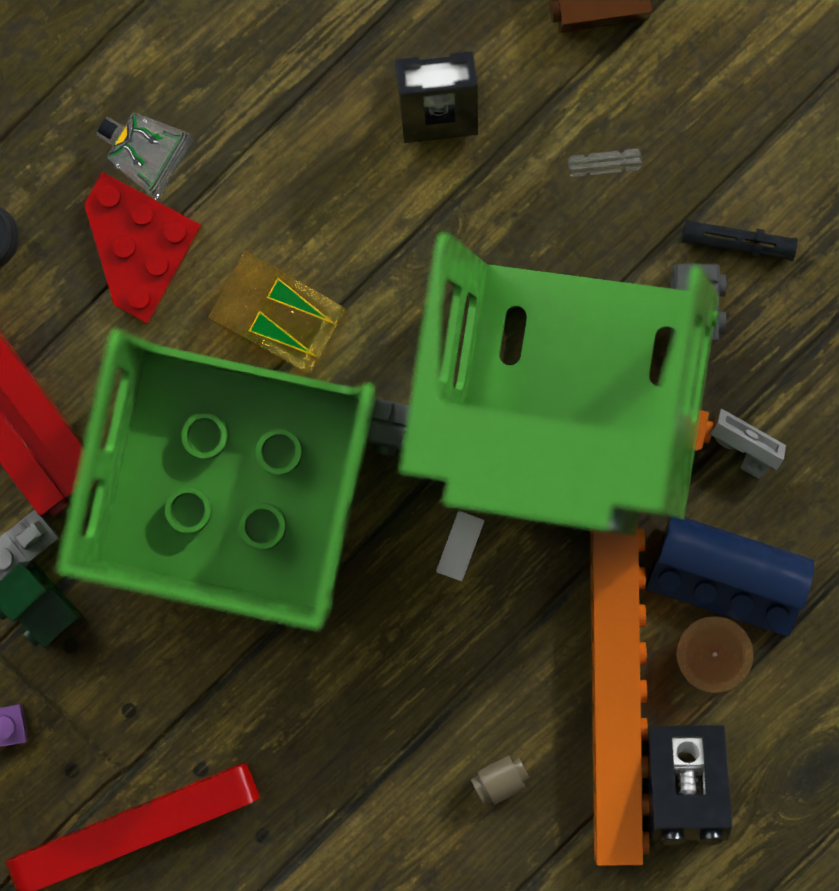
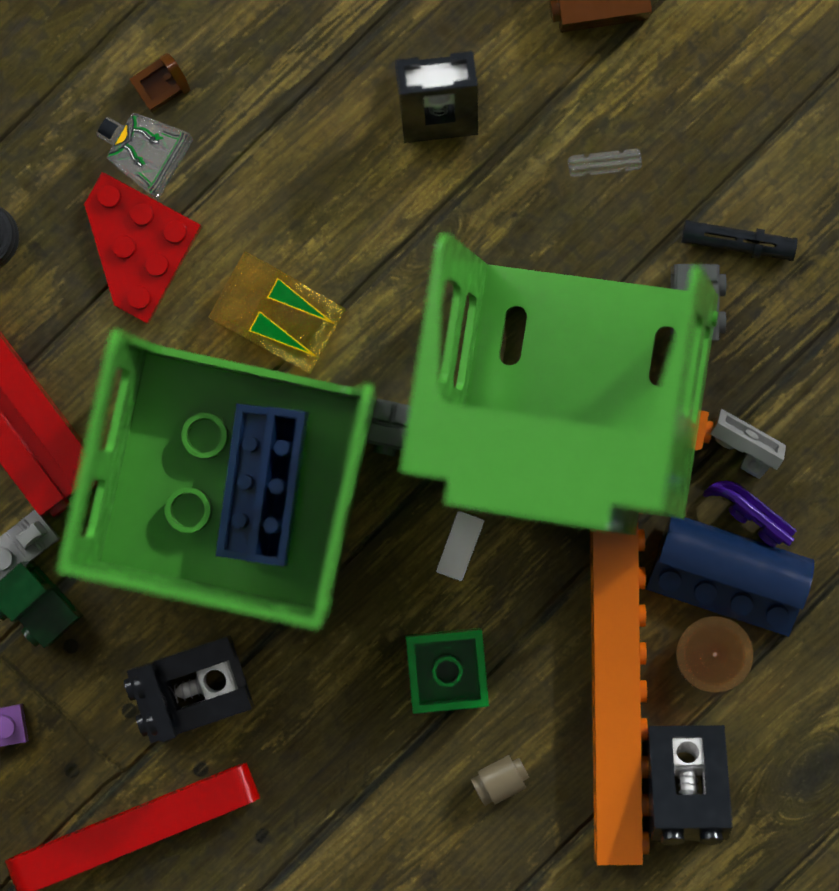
none -> black brick [124,635,254,743]
none -> reddish brown tile [129,53,191,113]
none -> dark blue brick [216,404,309,567]
none -> green brick [406,628,489,714]
none -> dark purple piece [703,481,797,547]

